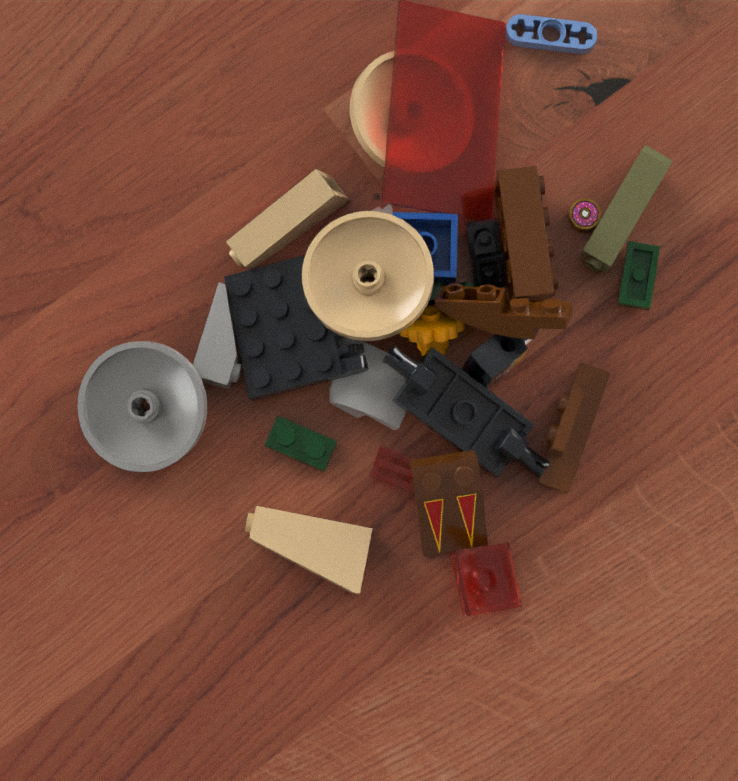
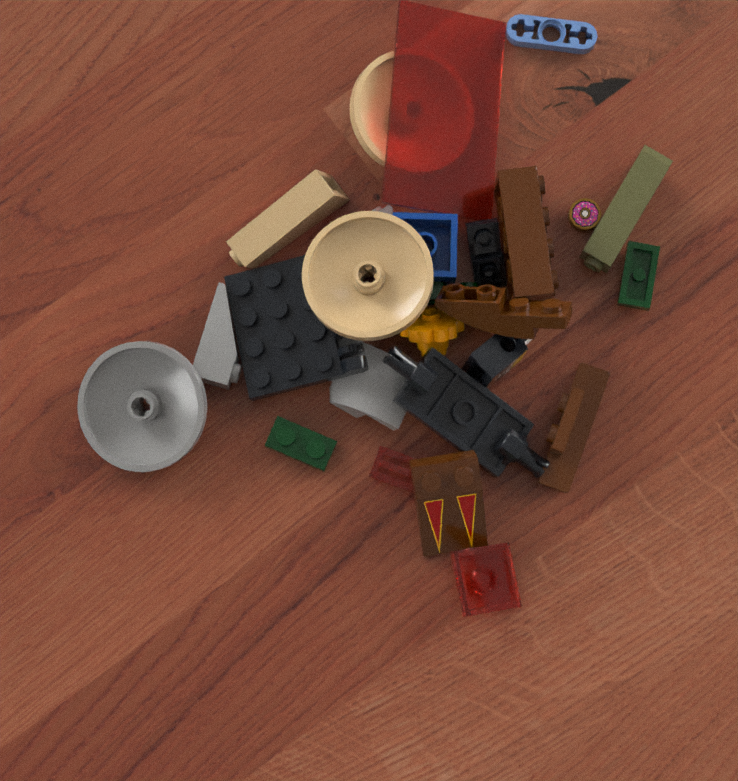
tan slope [245,506,373,595] -> none

